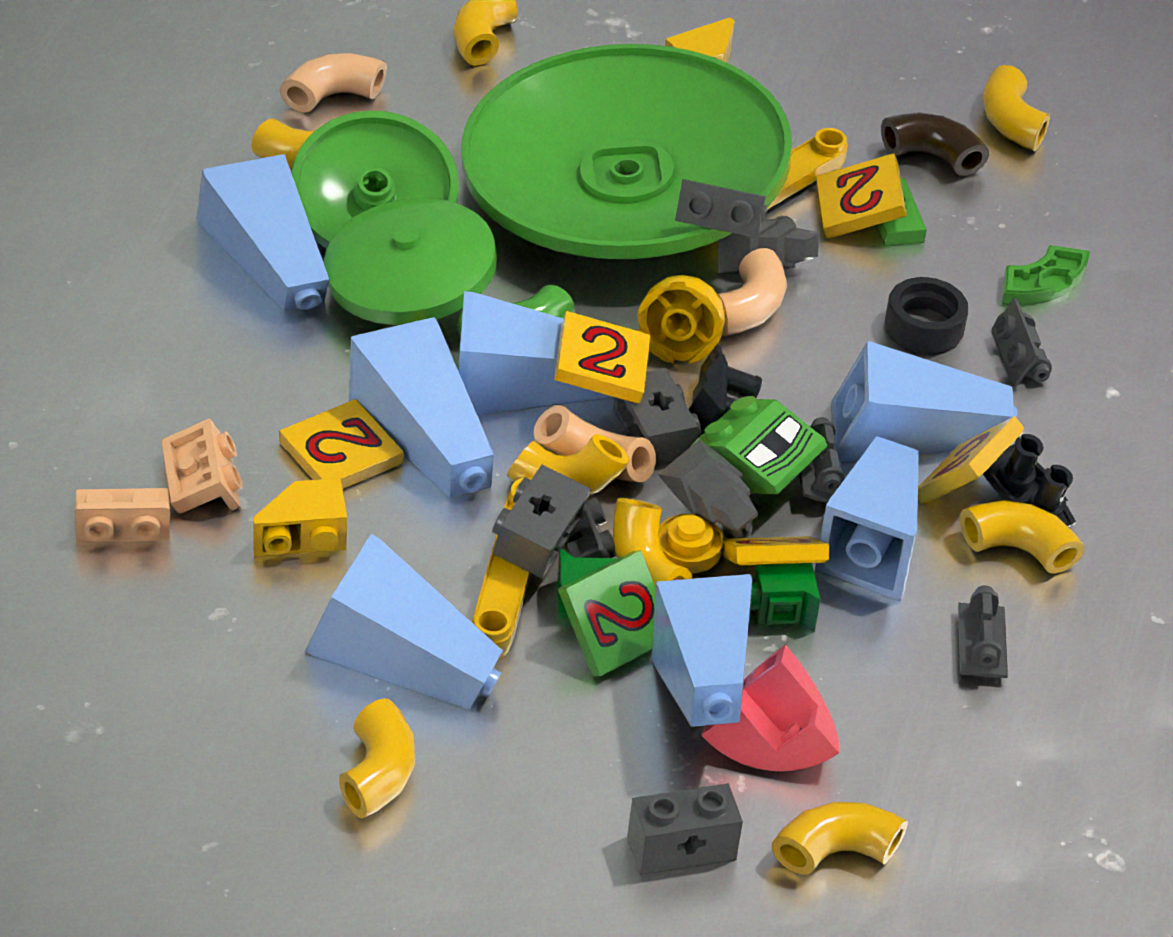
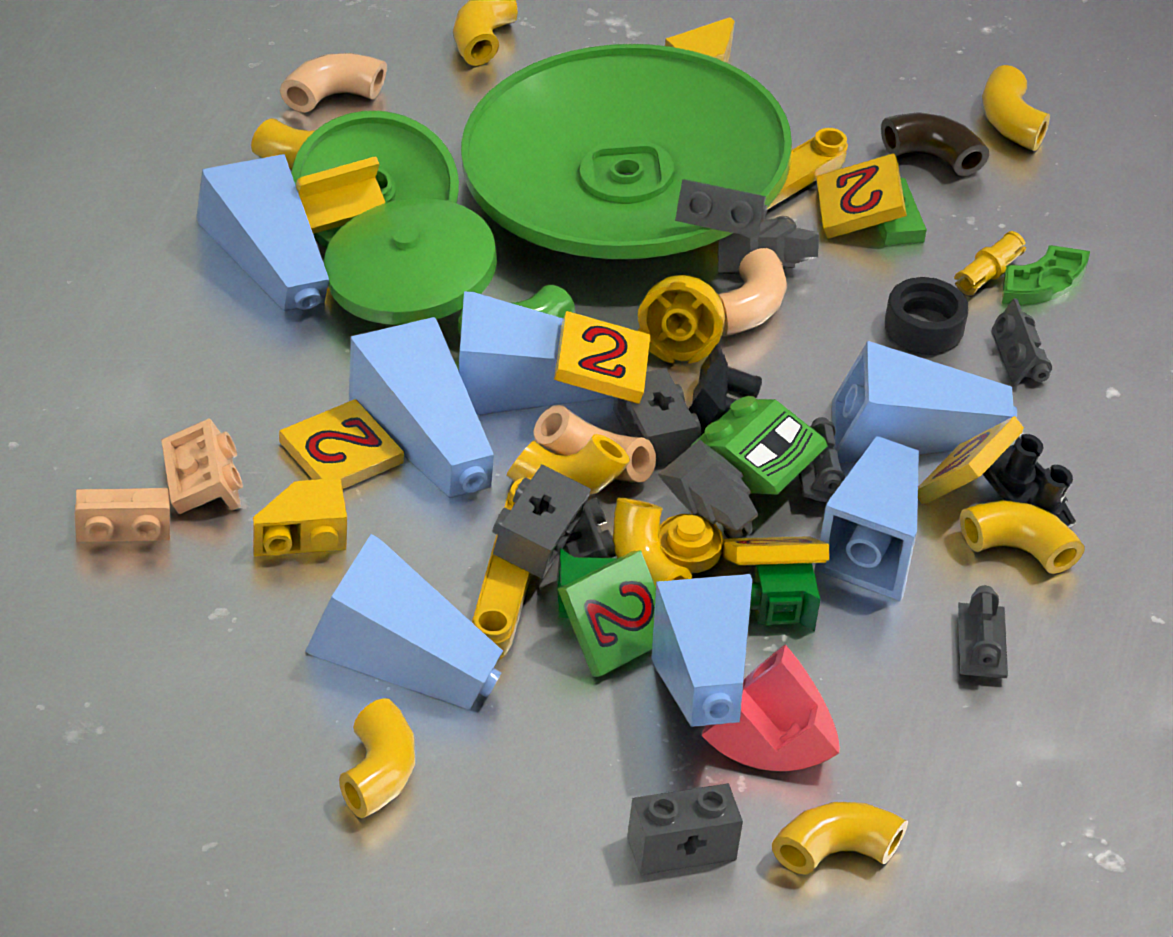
none -> yellow panel [296,157,386,234]
none -> yellow pin [954,231,1026,296]

